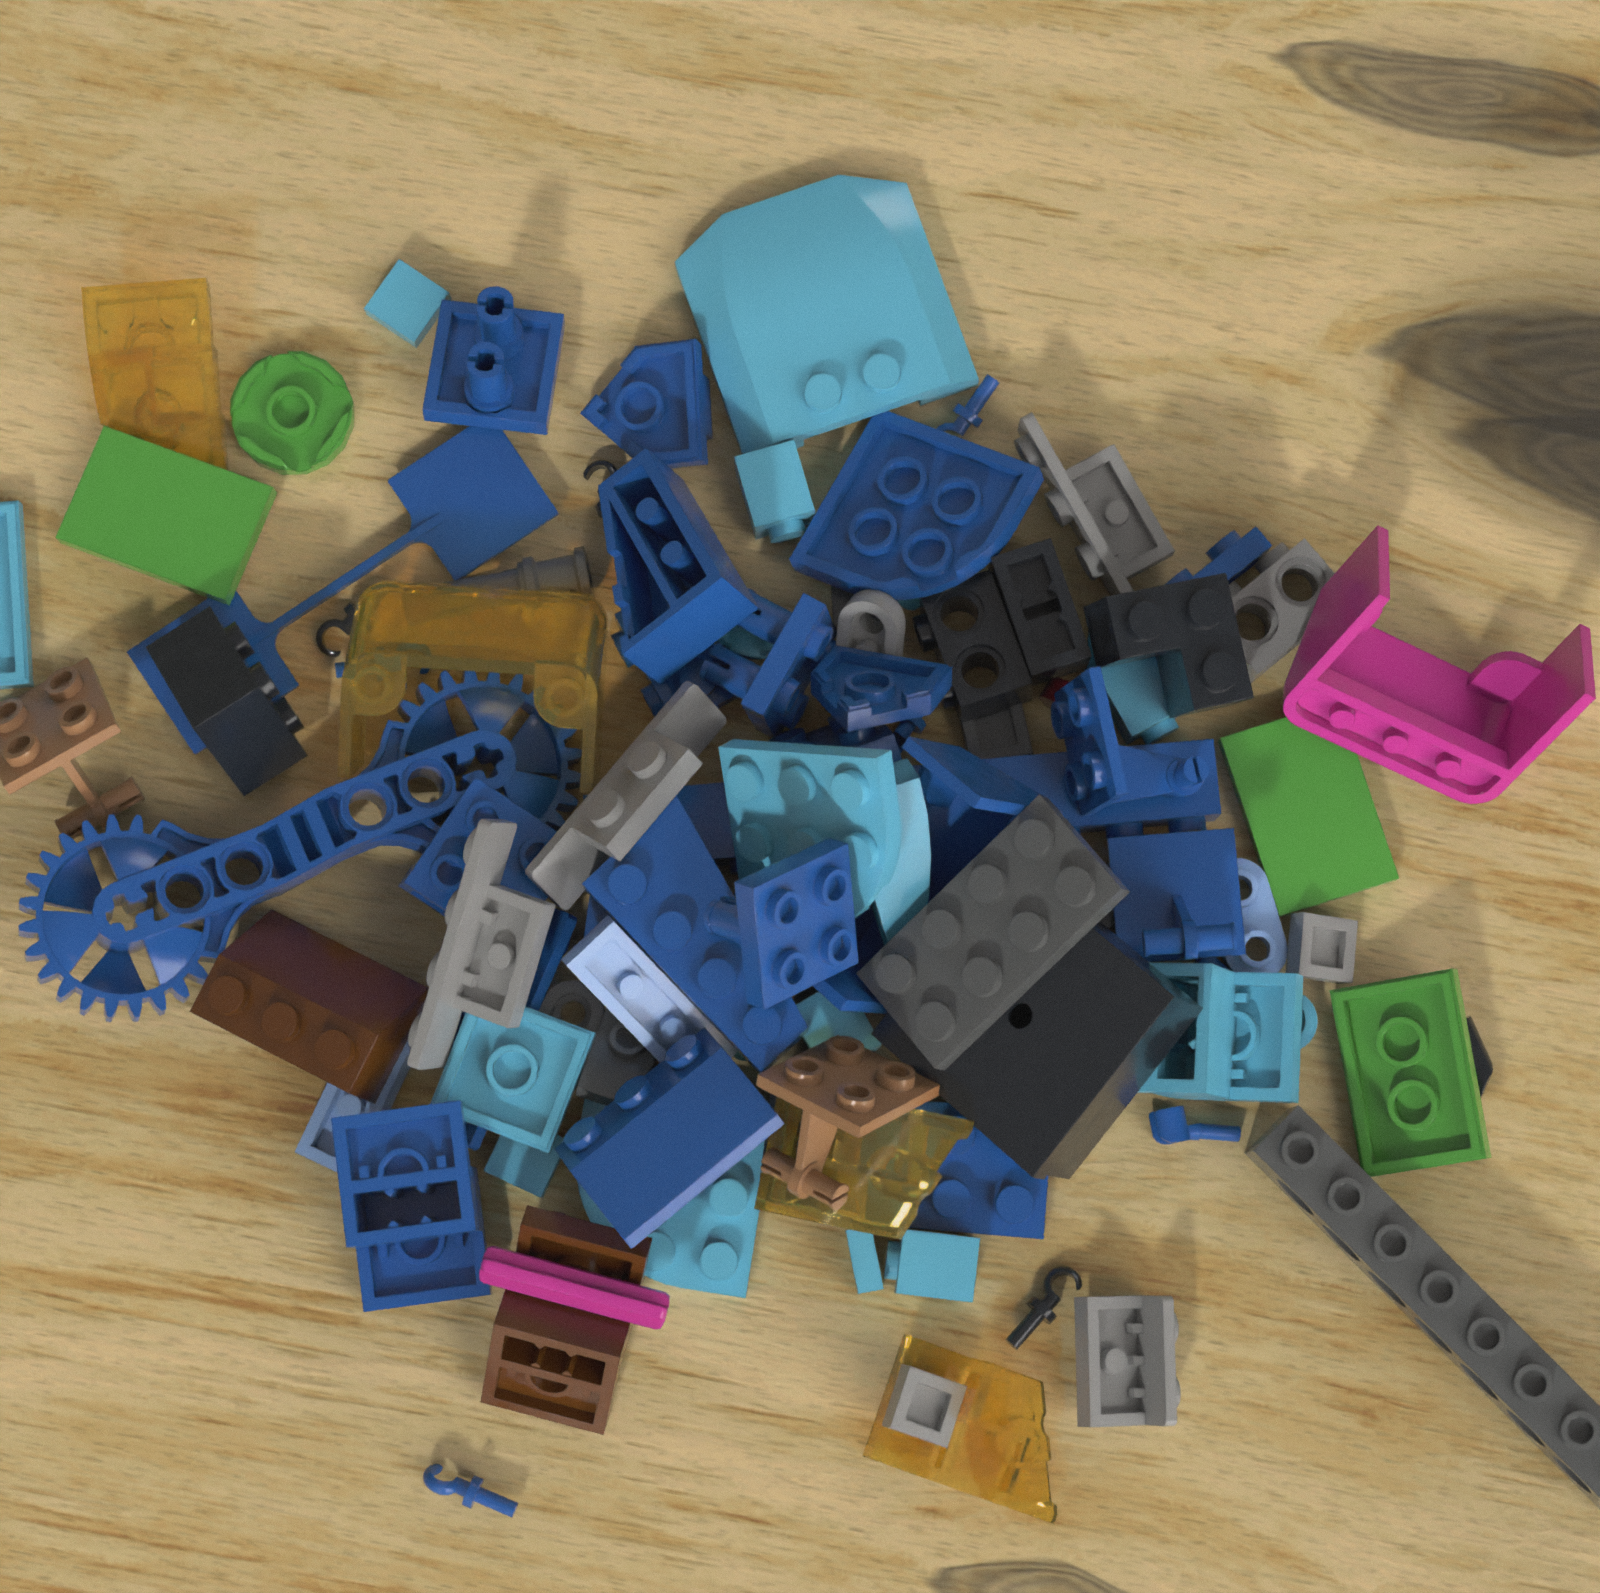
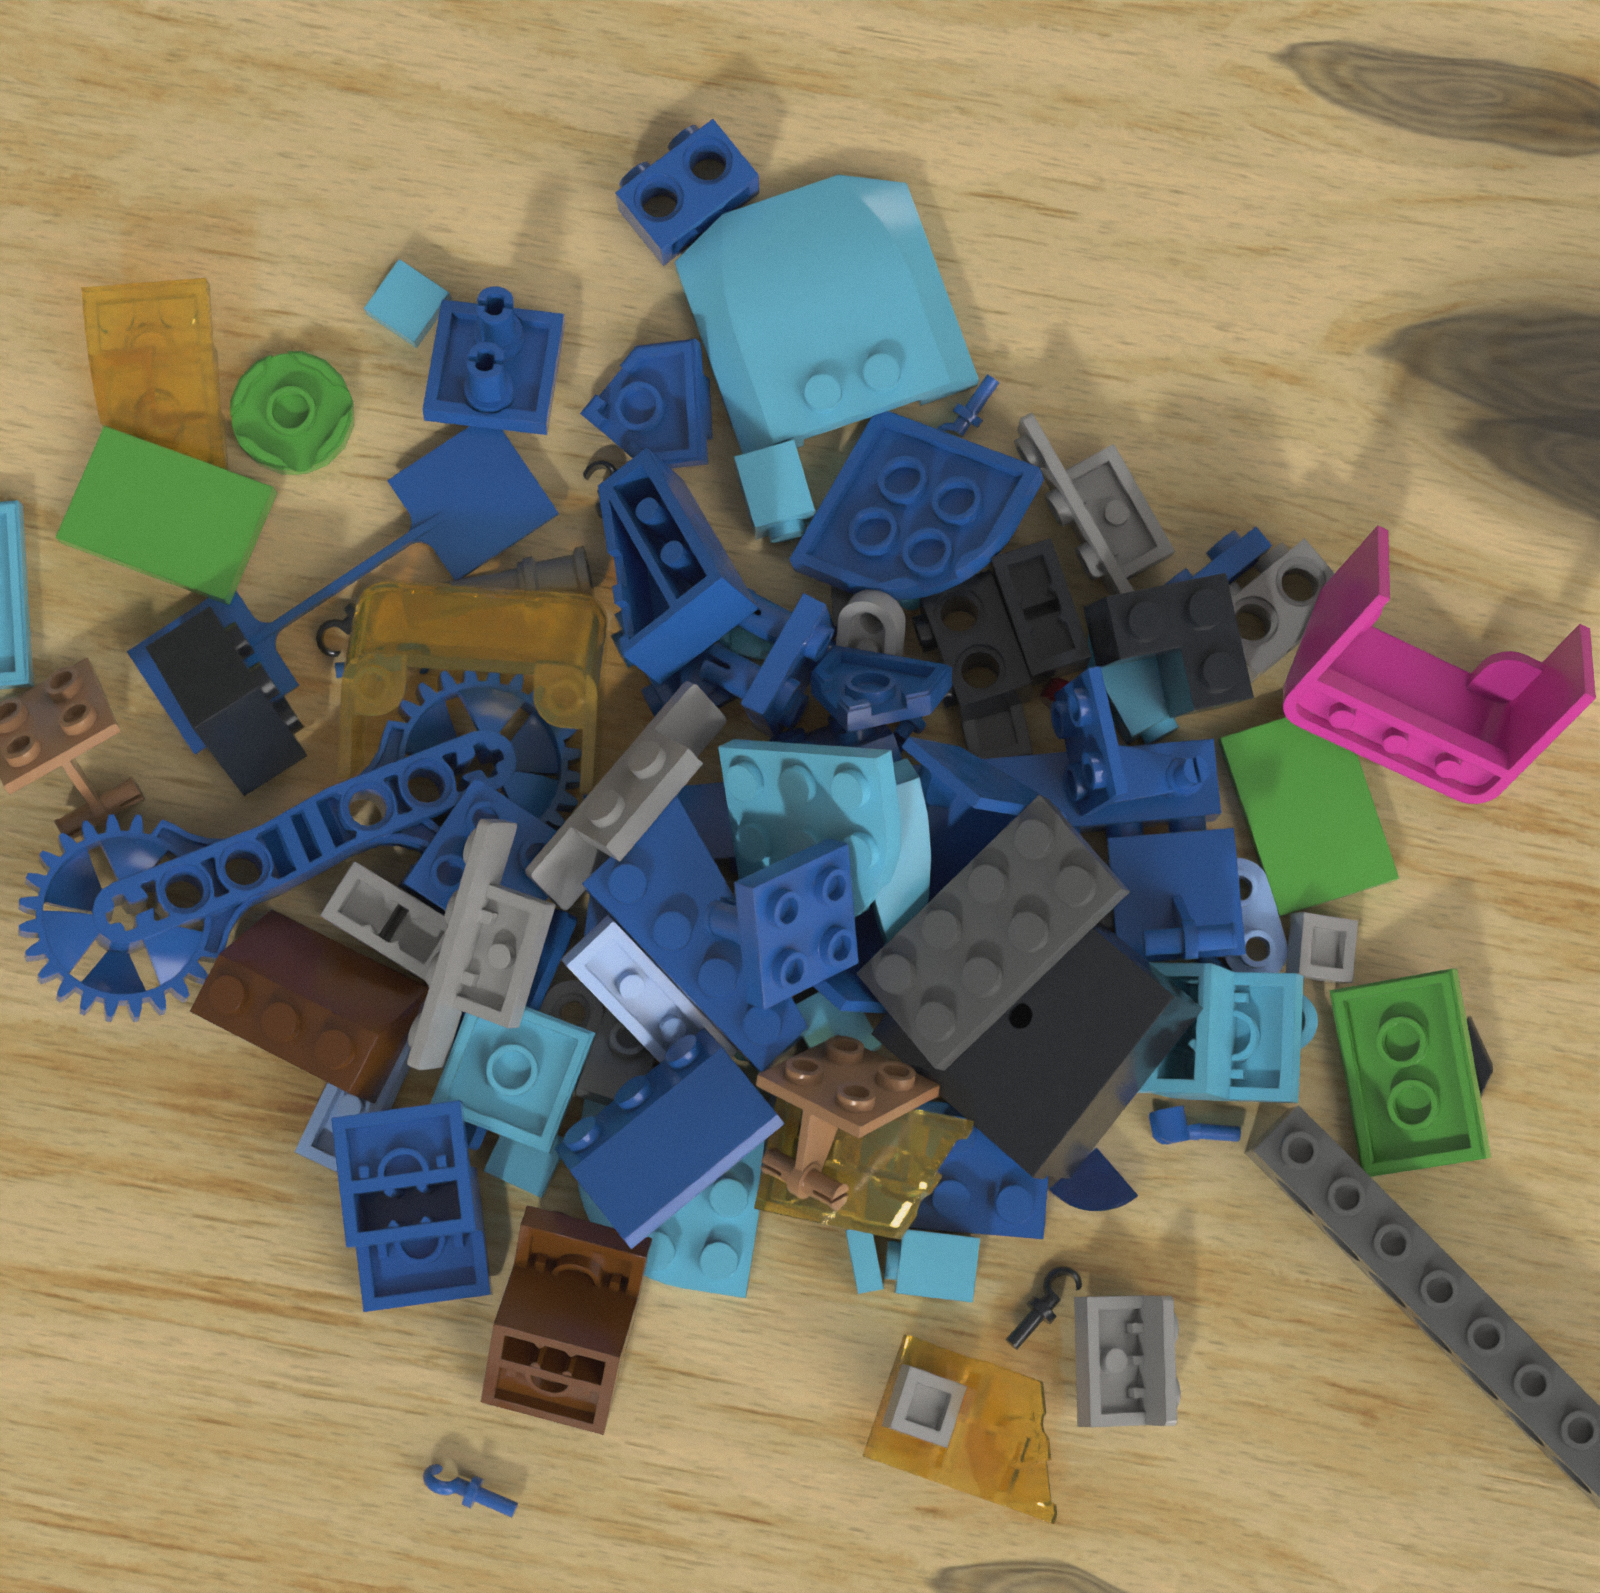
dark pink axle [479,1246,670,1330] -> none
none -> light grey brick [320,861,448,981]
none -> blue brick [615,119,760,266]
none -> clear blue tile [1048,1147,1138,1211]

